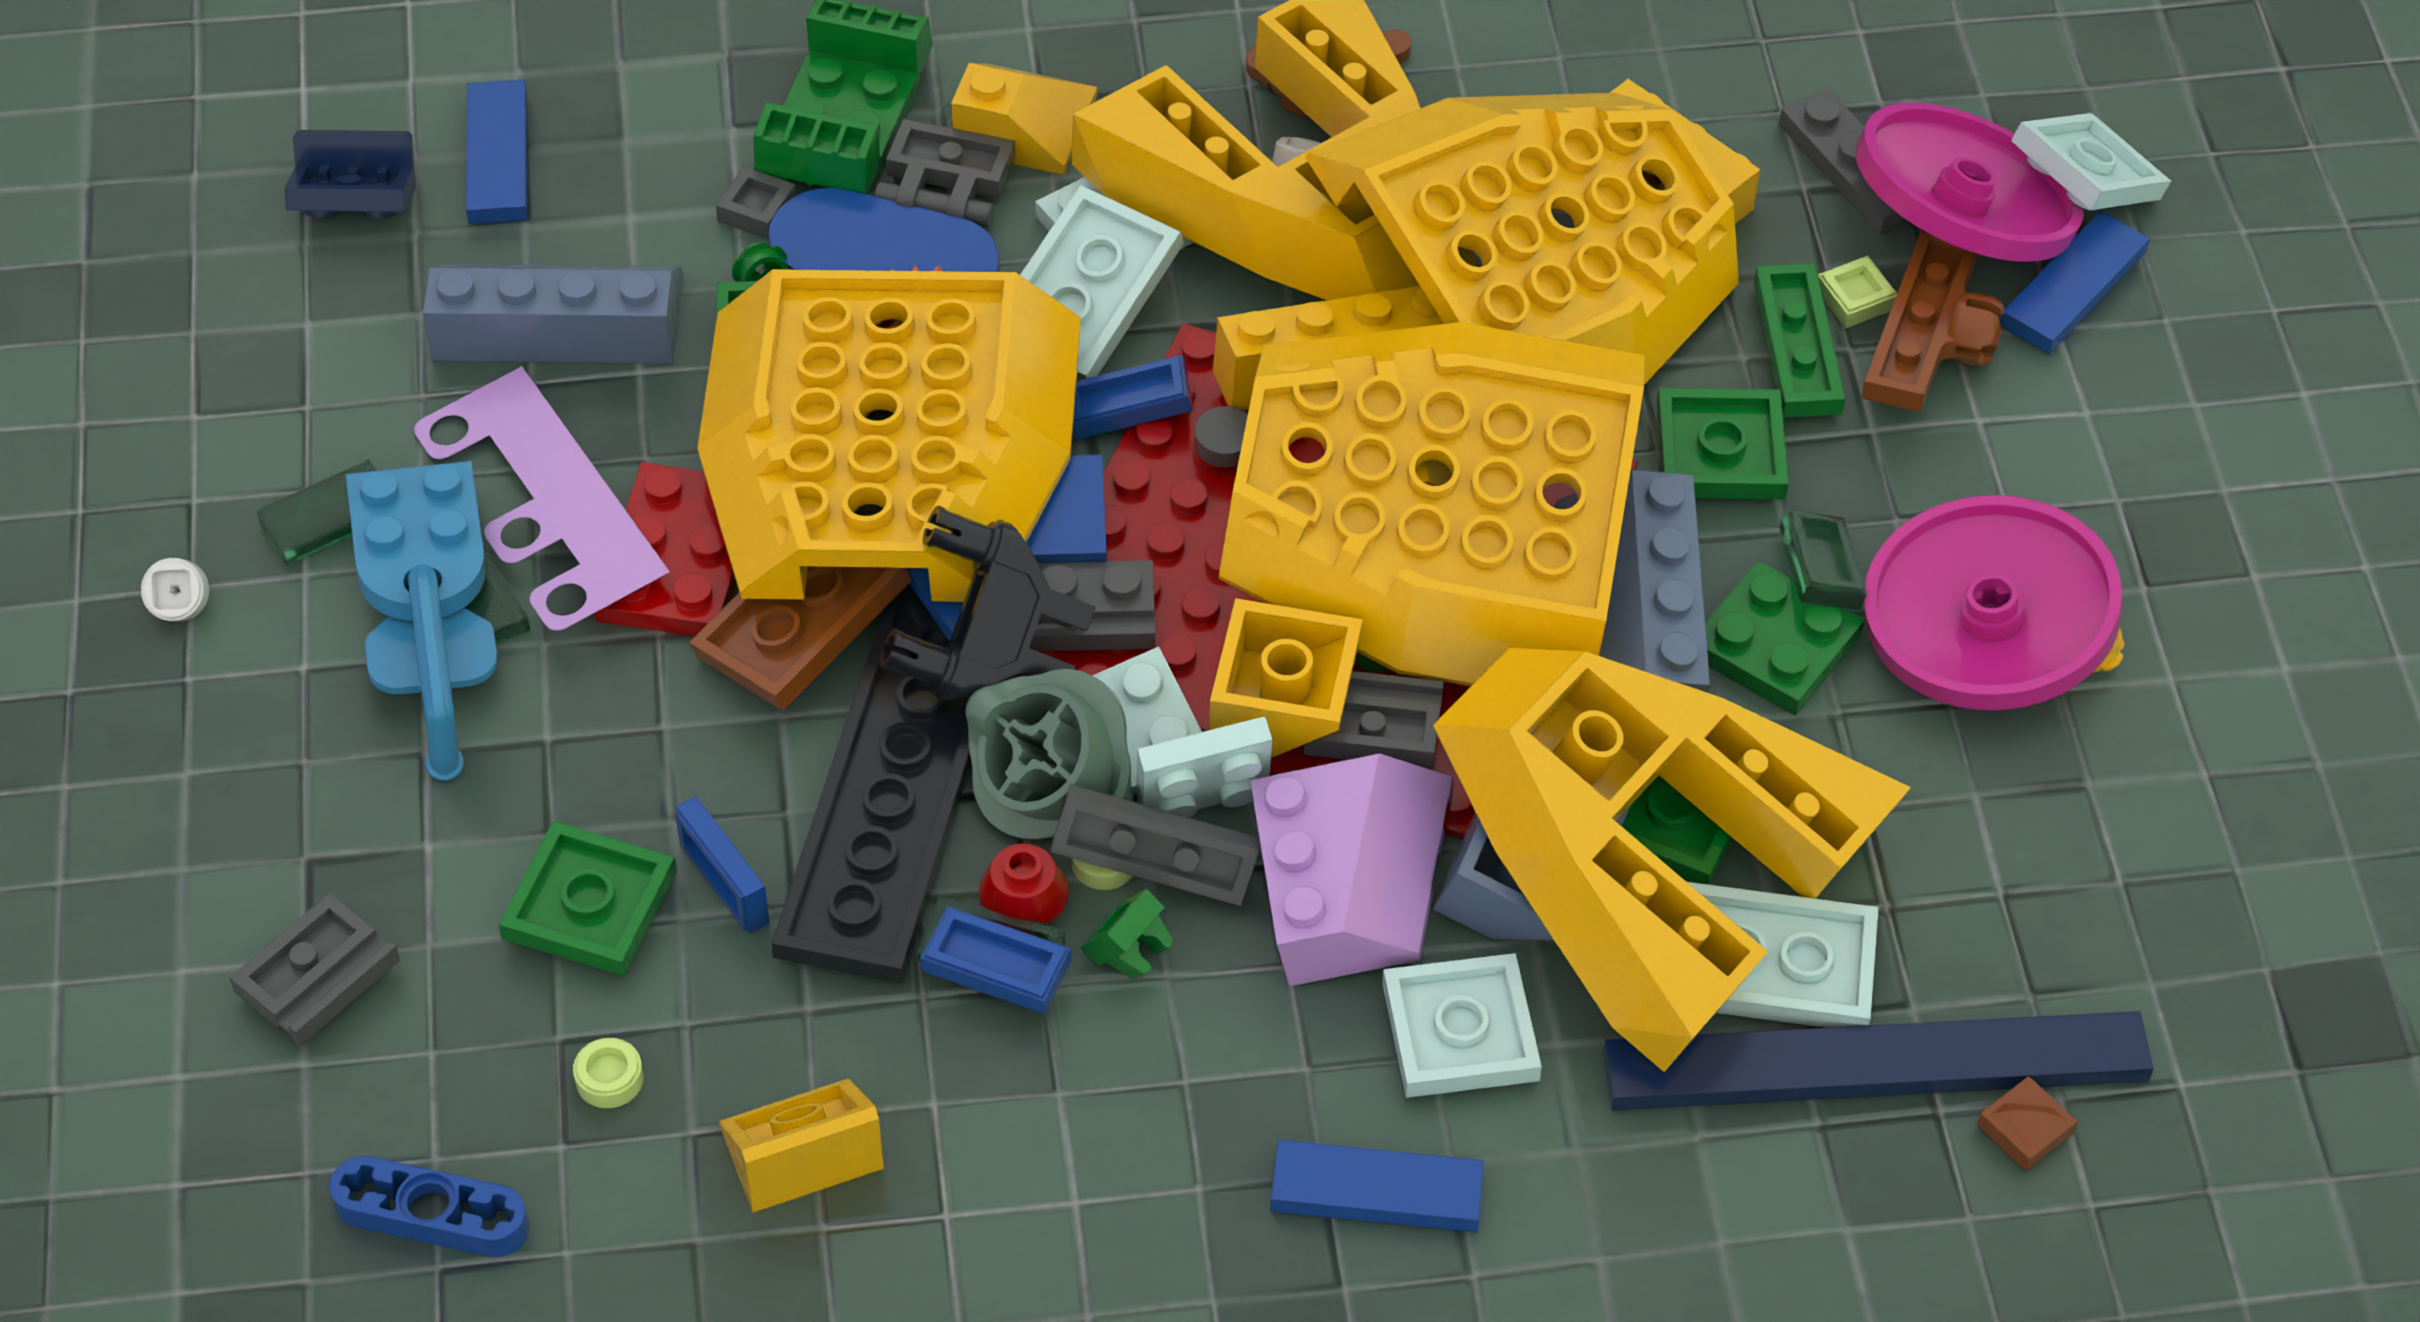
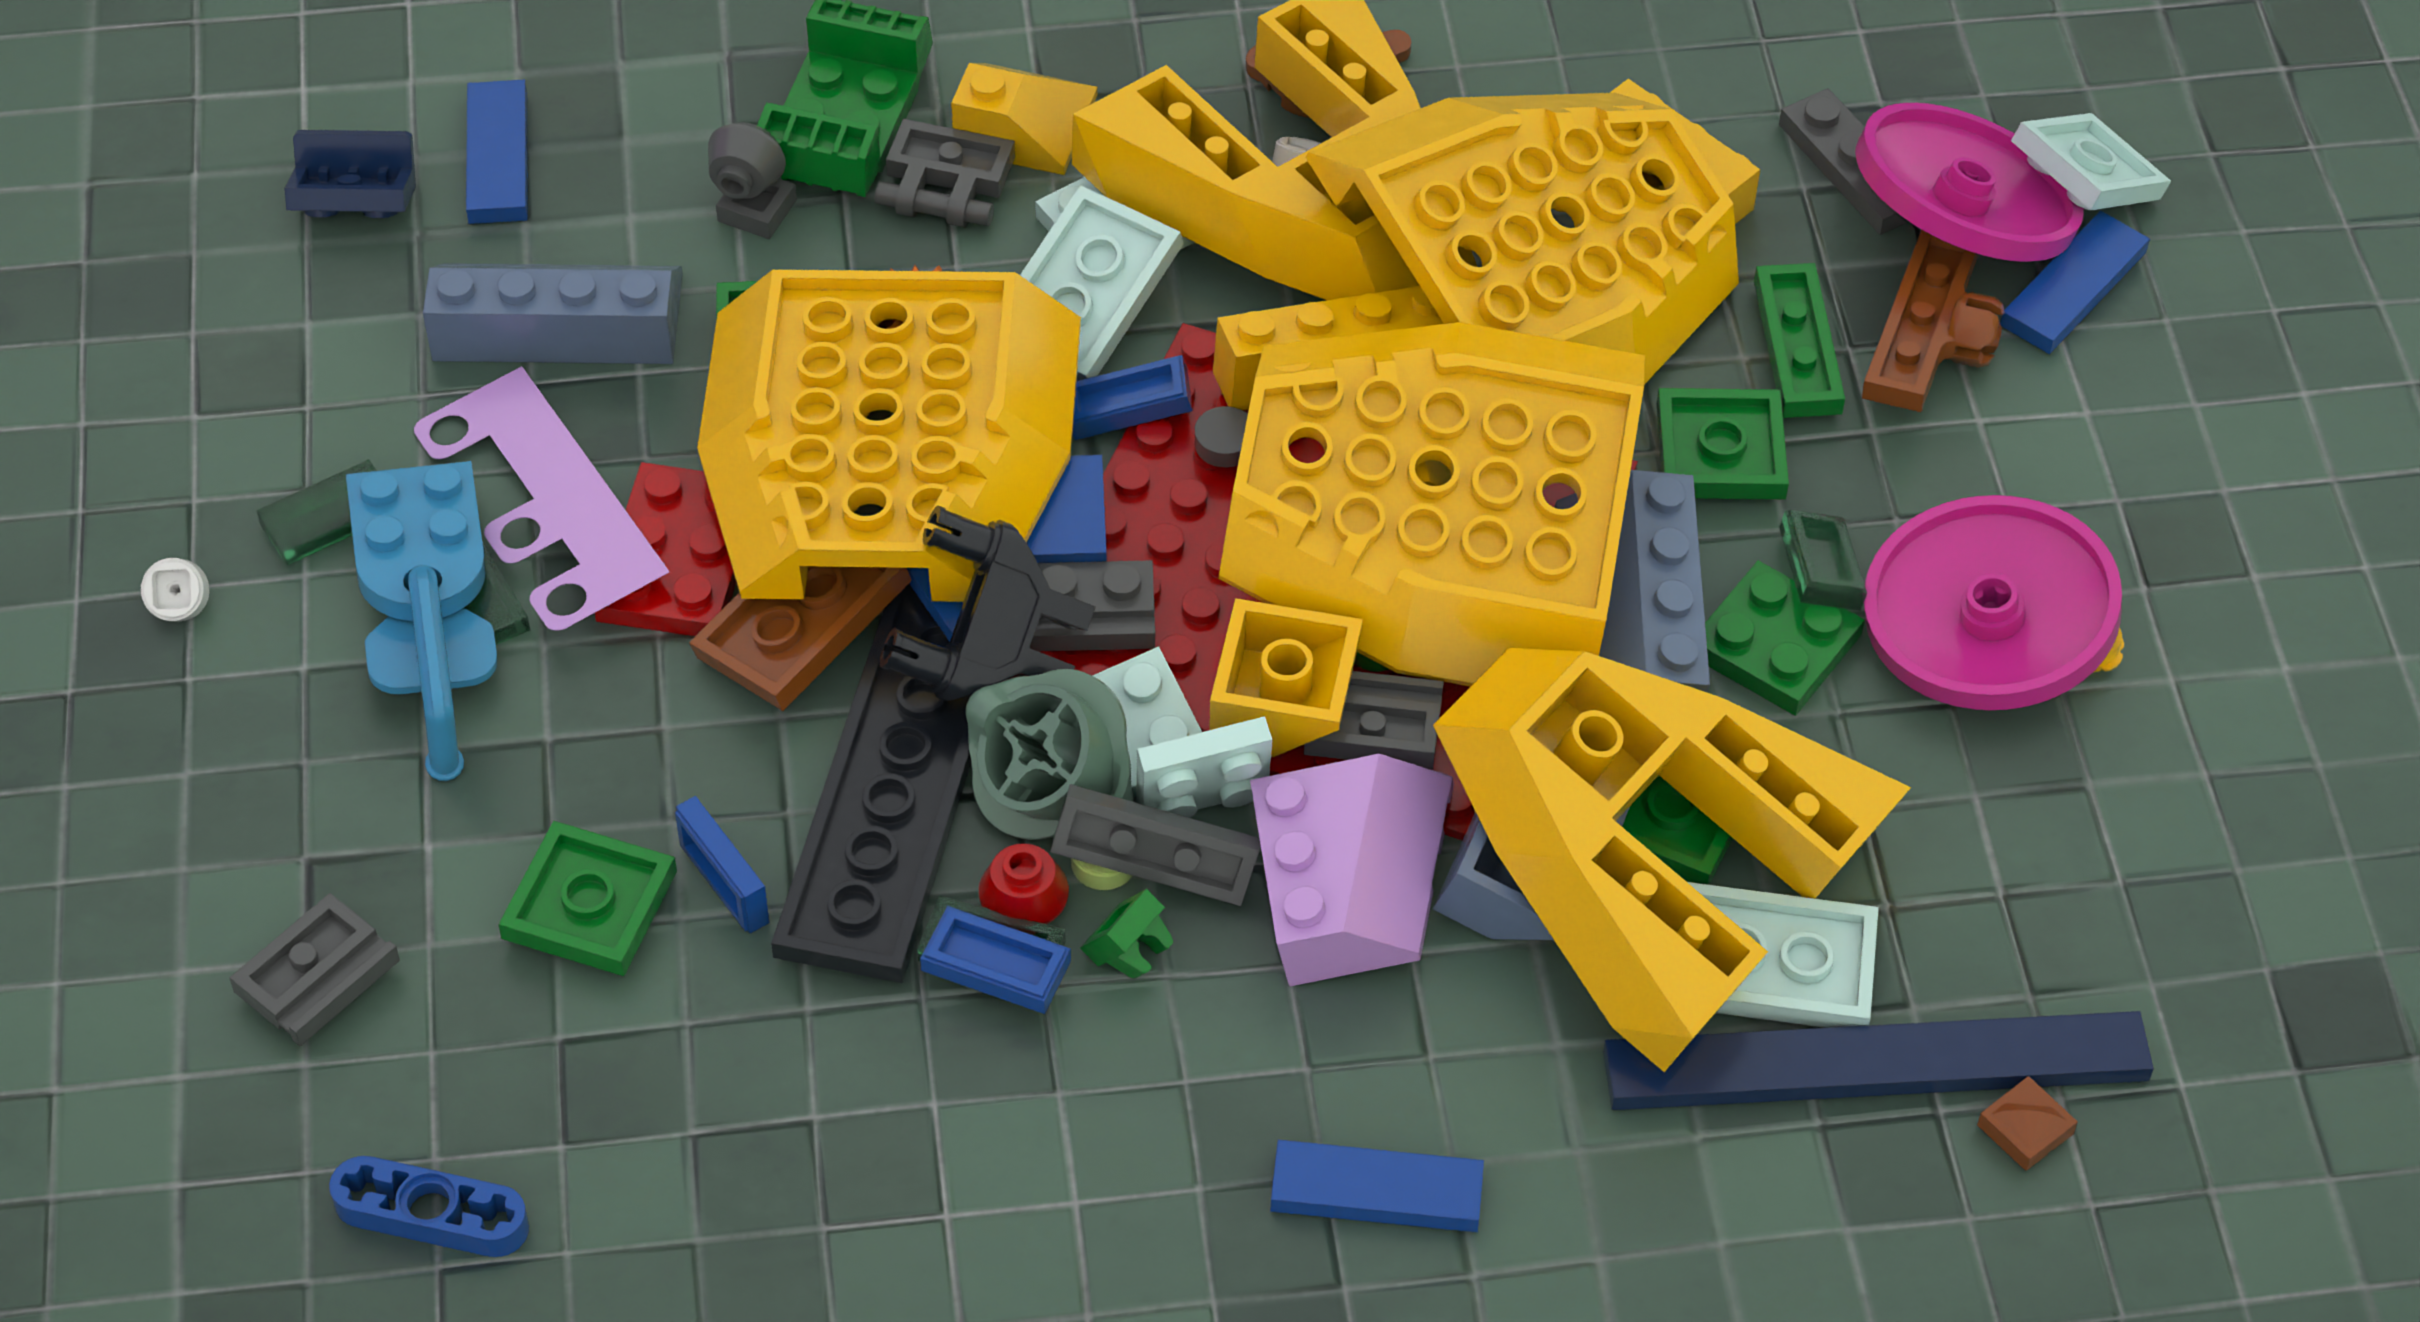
yellowish green tile [573,1038,644,1109] -> none
yellow slope [719,1078,884,1213] -> none
green plate [732,241,789,282] -> none
blue tile [769,188,999,272] -> none
light aqua plate [1382,953,1542,1098] -> none
yellowish green tile [1818,256,1897,329] -> none
none -> dark grey cone [708,122,786,199]

